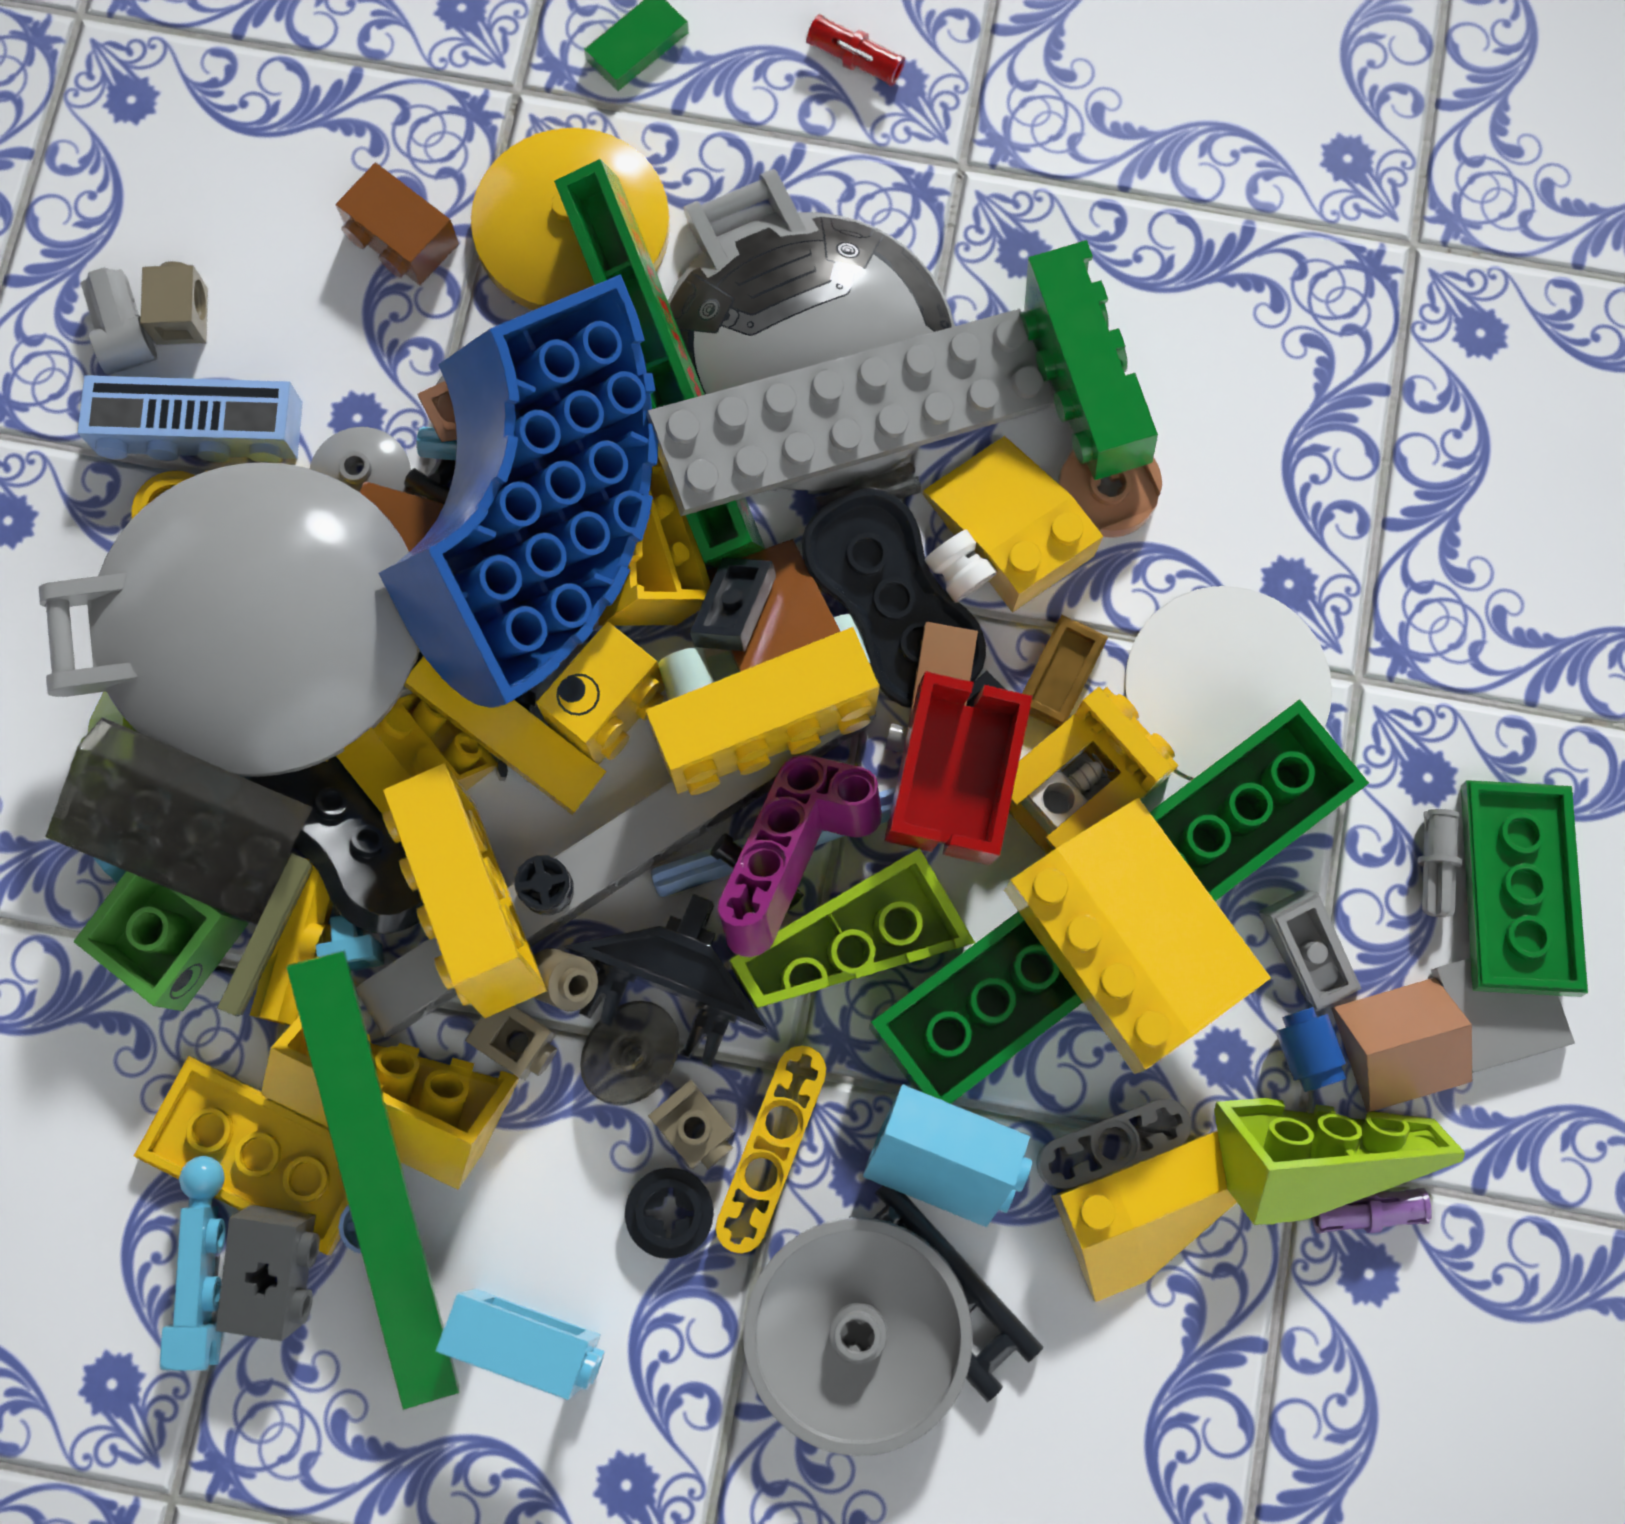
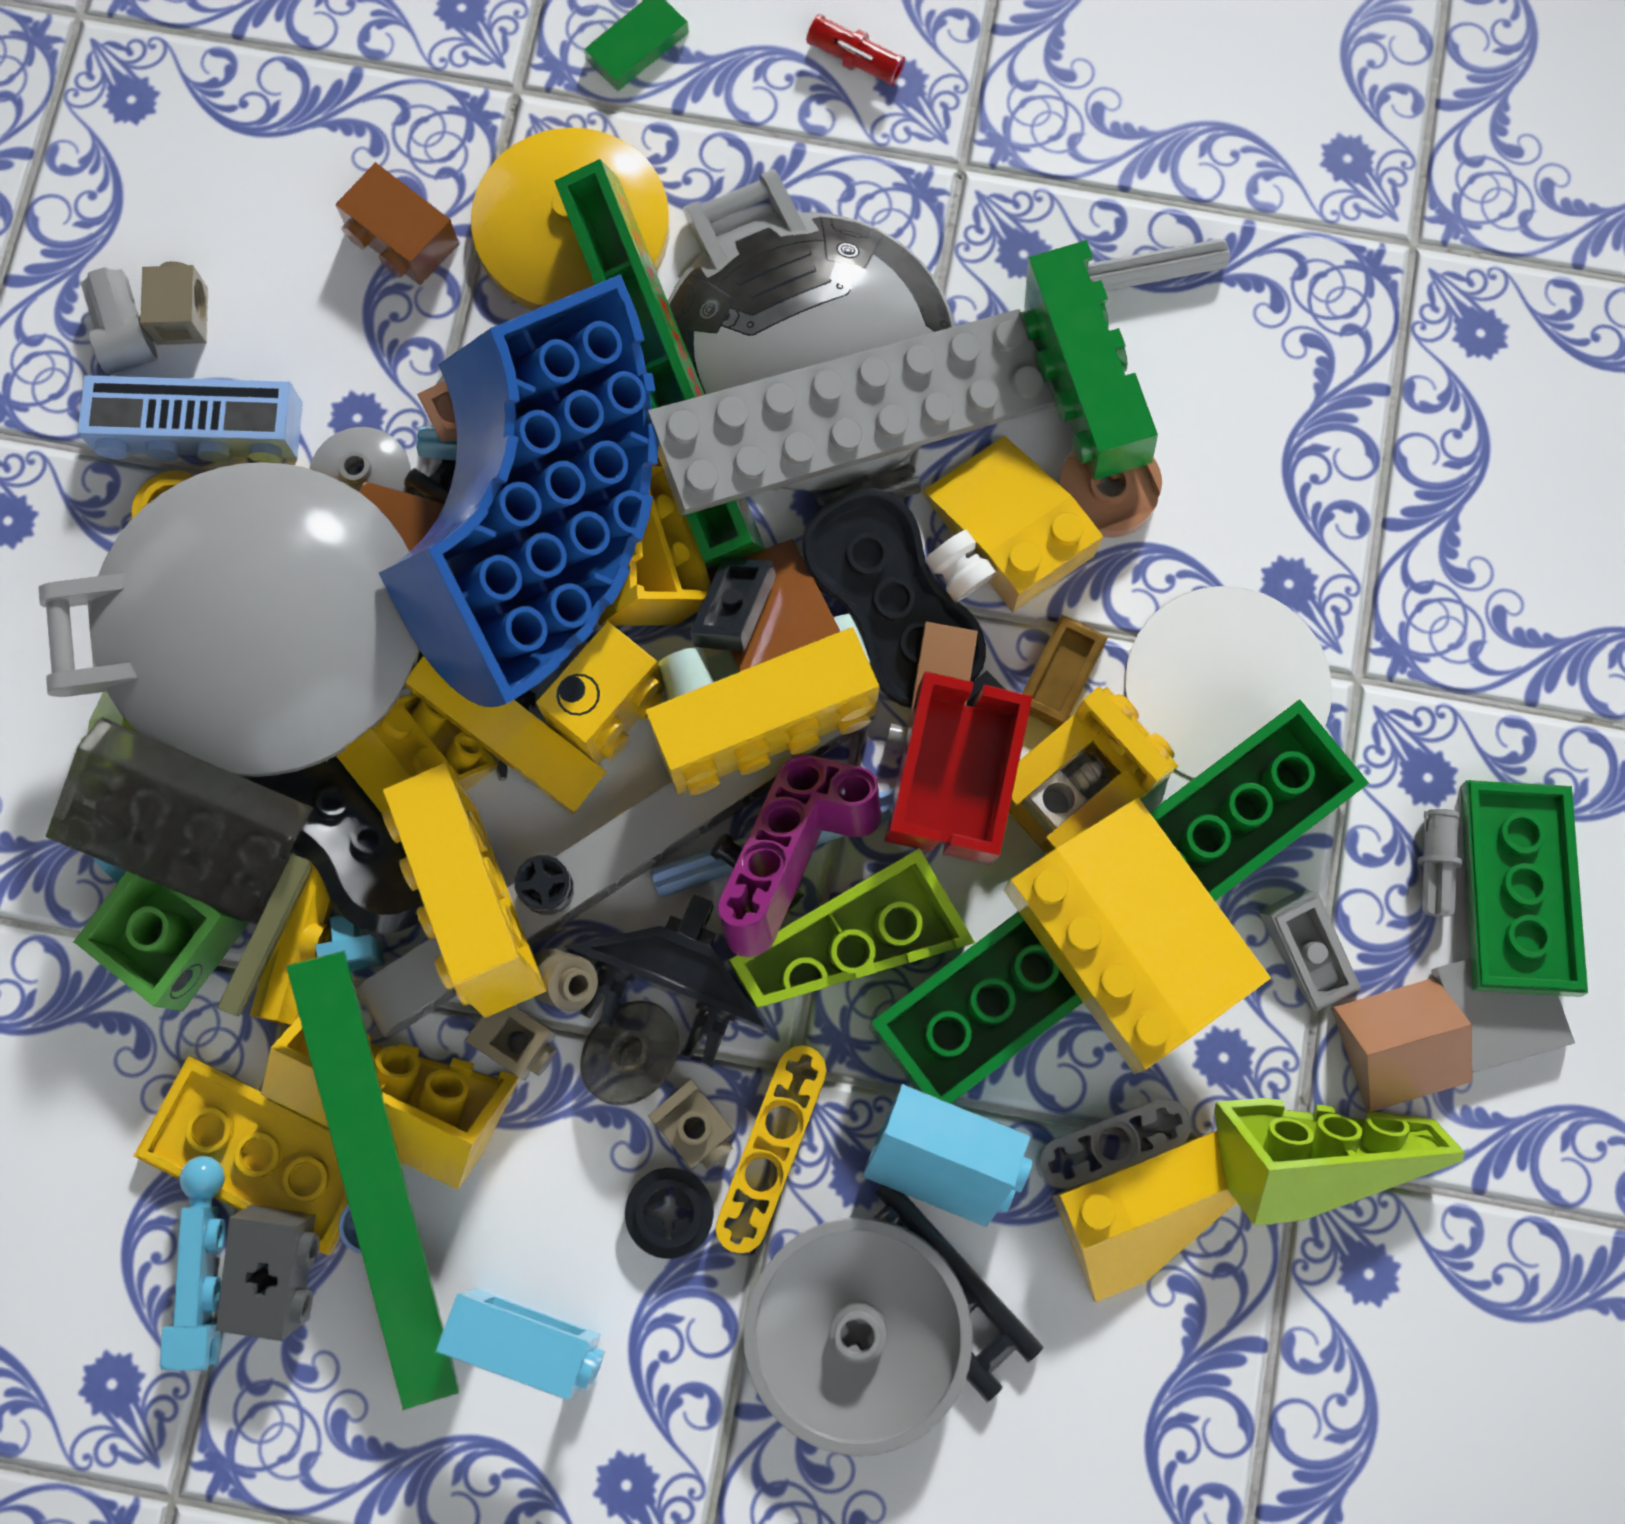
blue brick [1275,1007,1347,1092] -> none
medium lavender pin [1312,1188,1432,1234] -> none
none -> light grey axle [1088,239,1230,291]

